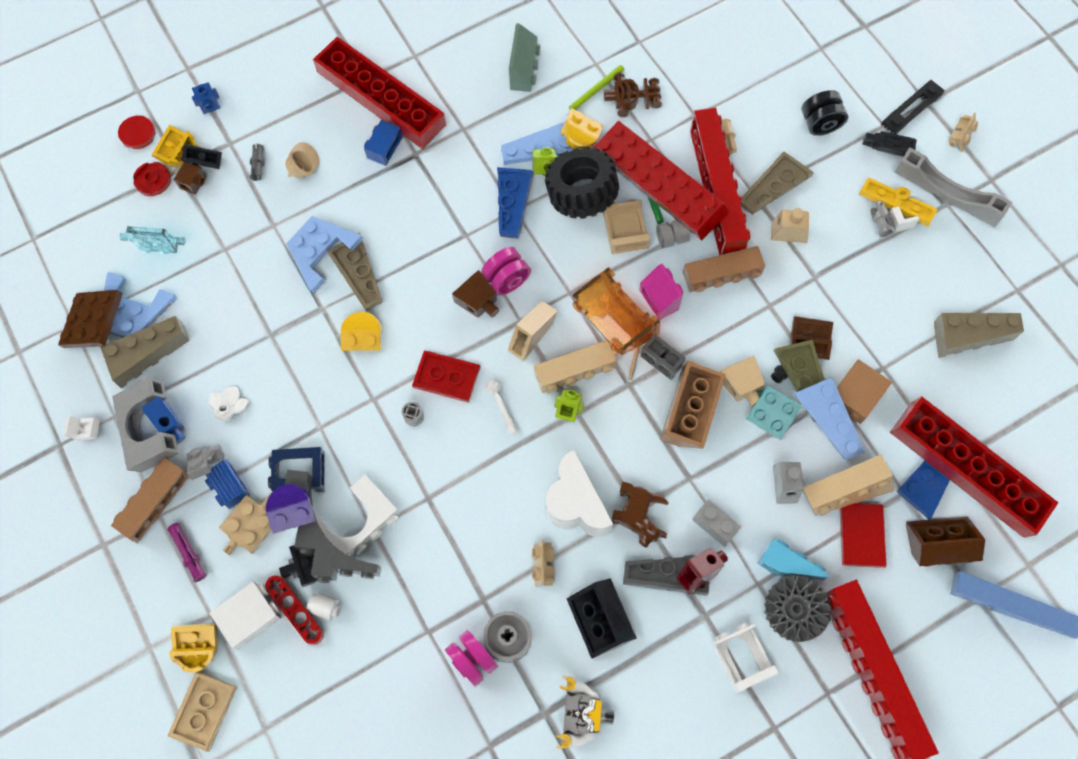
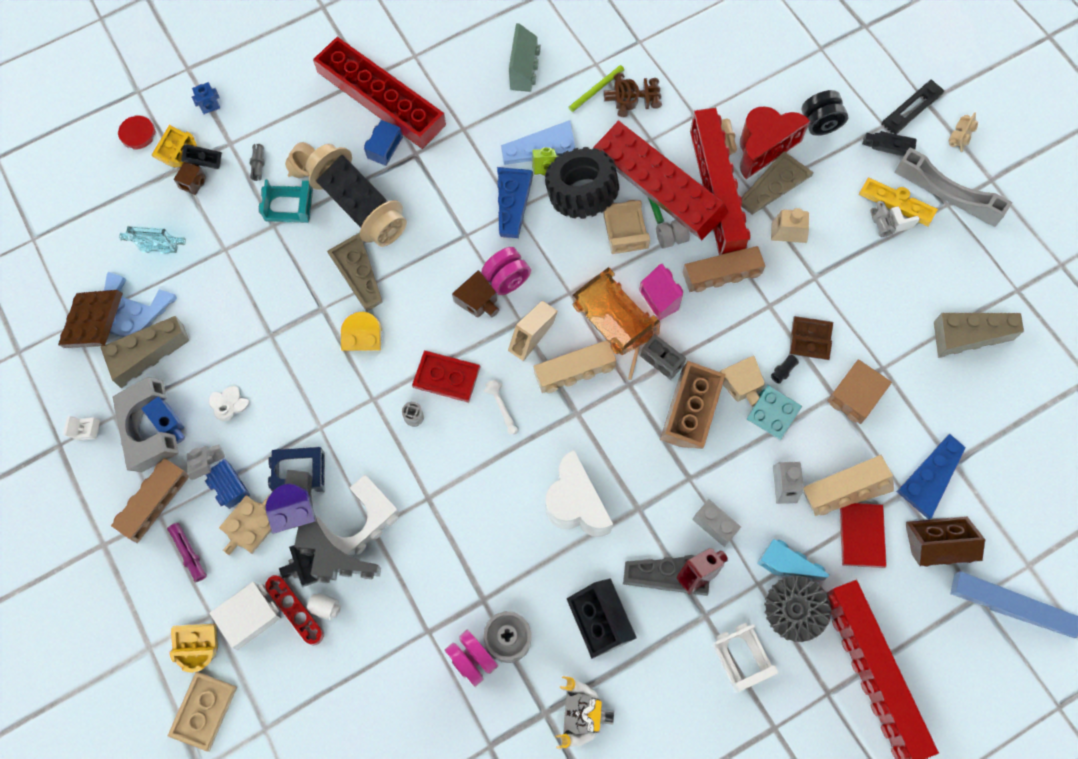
red tile [133,162,171,196] -> none
light blue wing [286,216,364,293] -> none
tan hinge [532,541,555,586] -> none
lime brick [554,389,584,422] -> none
yellow slope [561,108,603,149] -> none
reddish brown animal [611,481,669,548] -> none
olive wing [773,340,824,422] -> none
light blue wing [793,377,865,460] -> none
red brick [889,396,1059,538] -> none
none -> teal panel [258,179,313,223]
none -> brick [306,144,407,247]
none -> red brick [740,106,810,180]

